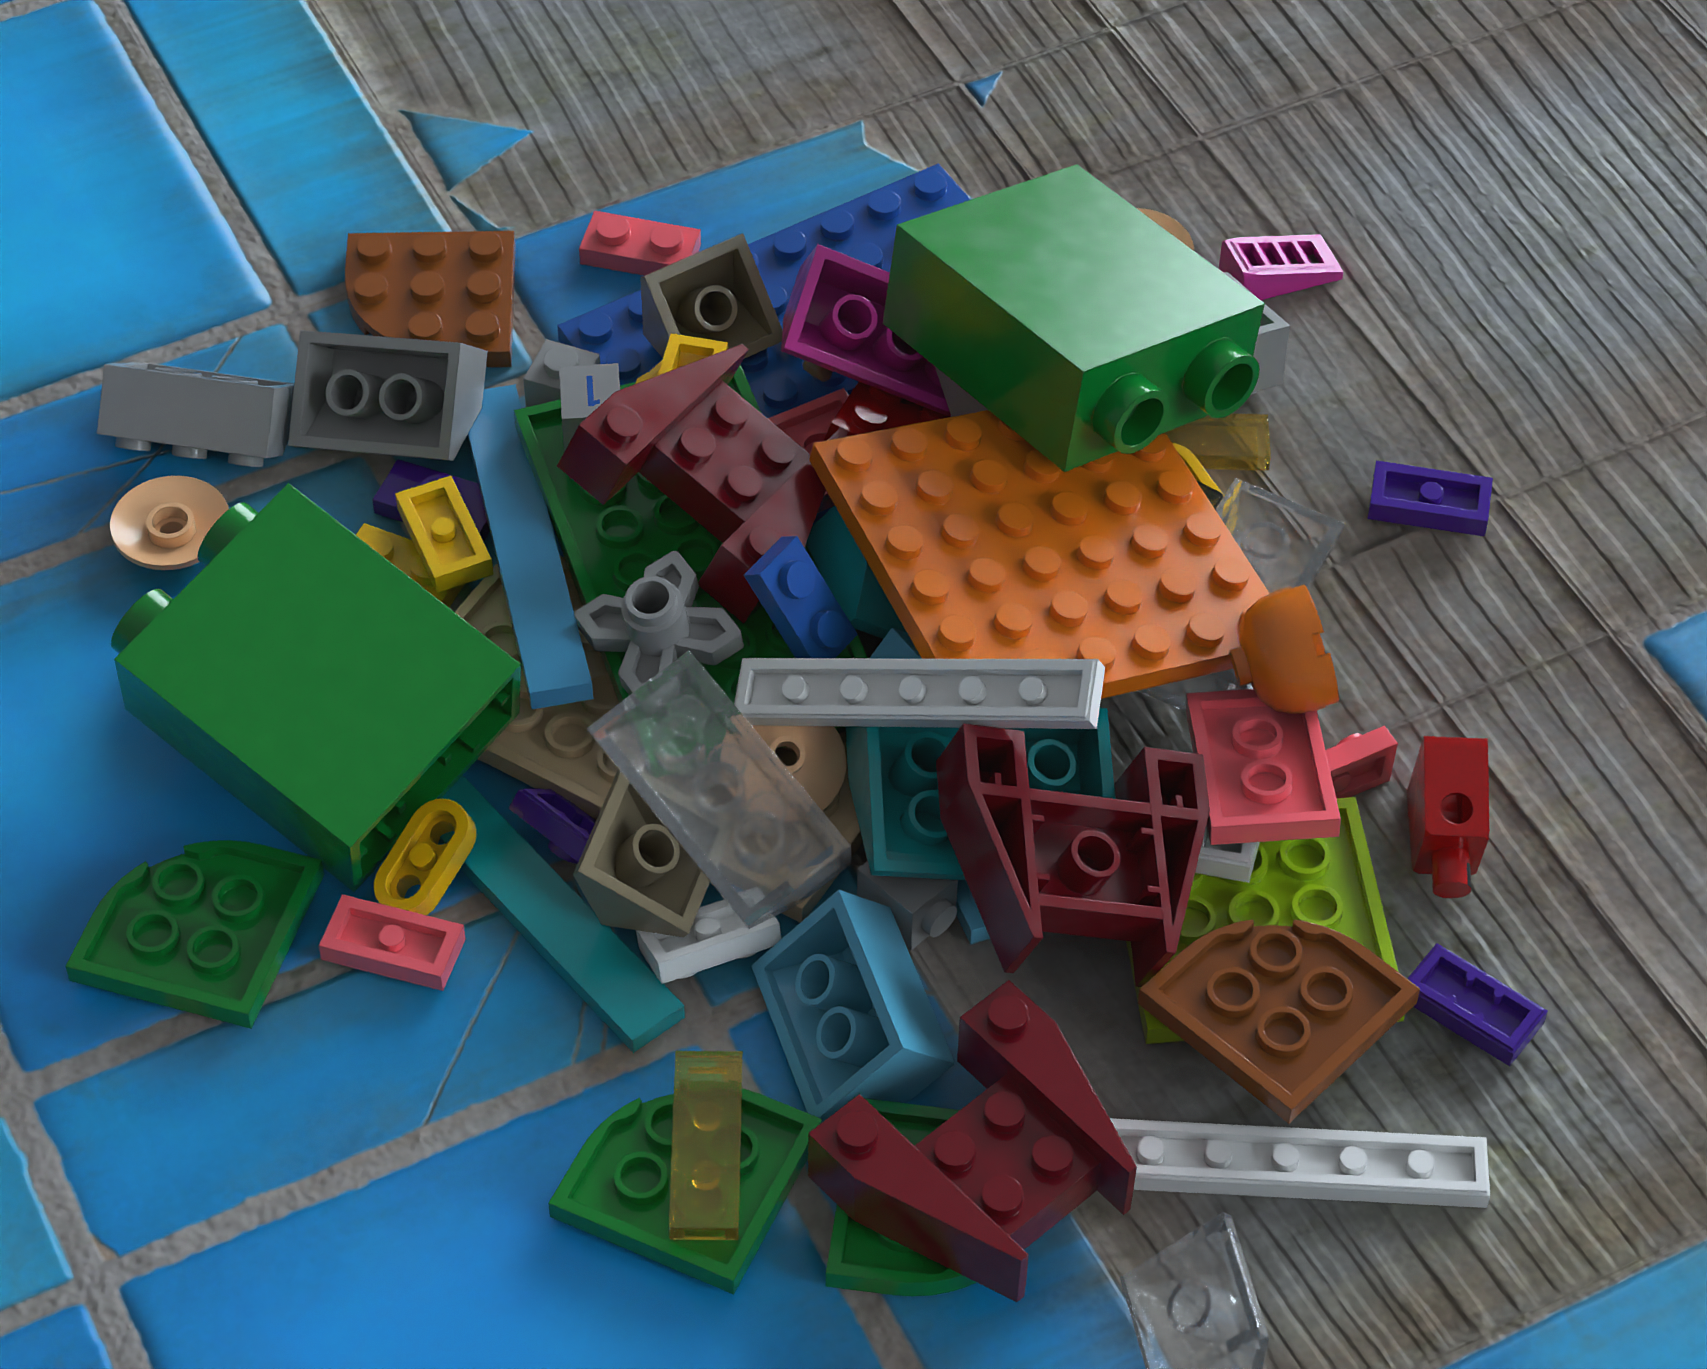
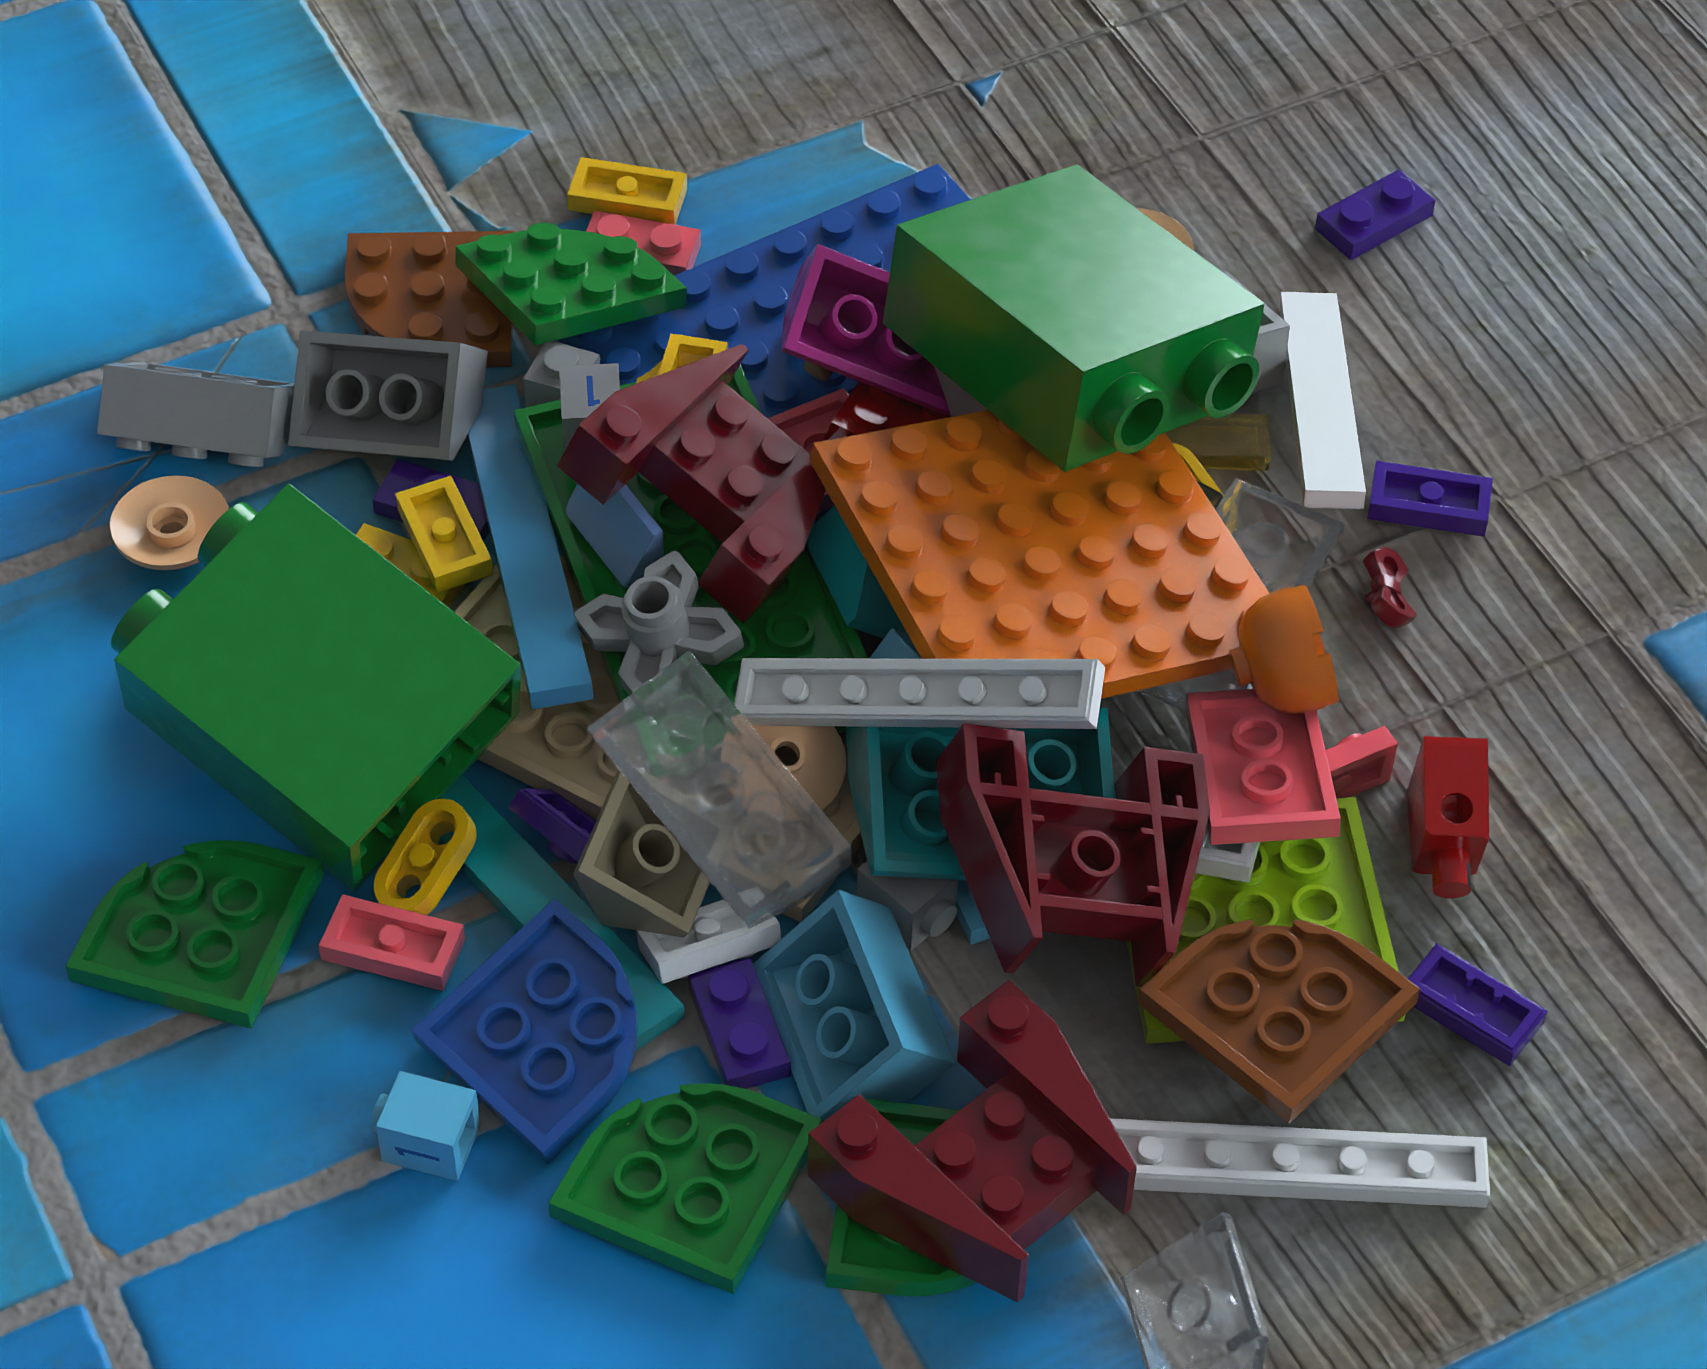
dark tan slope [640,233,783,359] -> none
clear yellow tile [669,1051,743,1240] -> none
blue plate [744,536,858,658] -> none
dark pink slope [1219,234,1343,300] -> none
none -> medium azure brick [371,1071,481,1181]
none -> blue plate [411,898,638,1164]
none -> green plate [455,223,687,346]
none -> medium blue slope [566,484,664,588]
none -> yellow plate [567,157,687,225]
none -> dark purple plate [688,958,791,1089]
none -> white tile [1279,292,1366,509]
none -> dark purple plate [1315,169,1436,260]
none -> dark red piece [1363,547,1417,628]

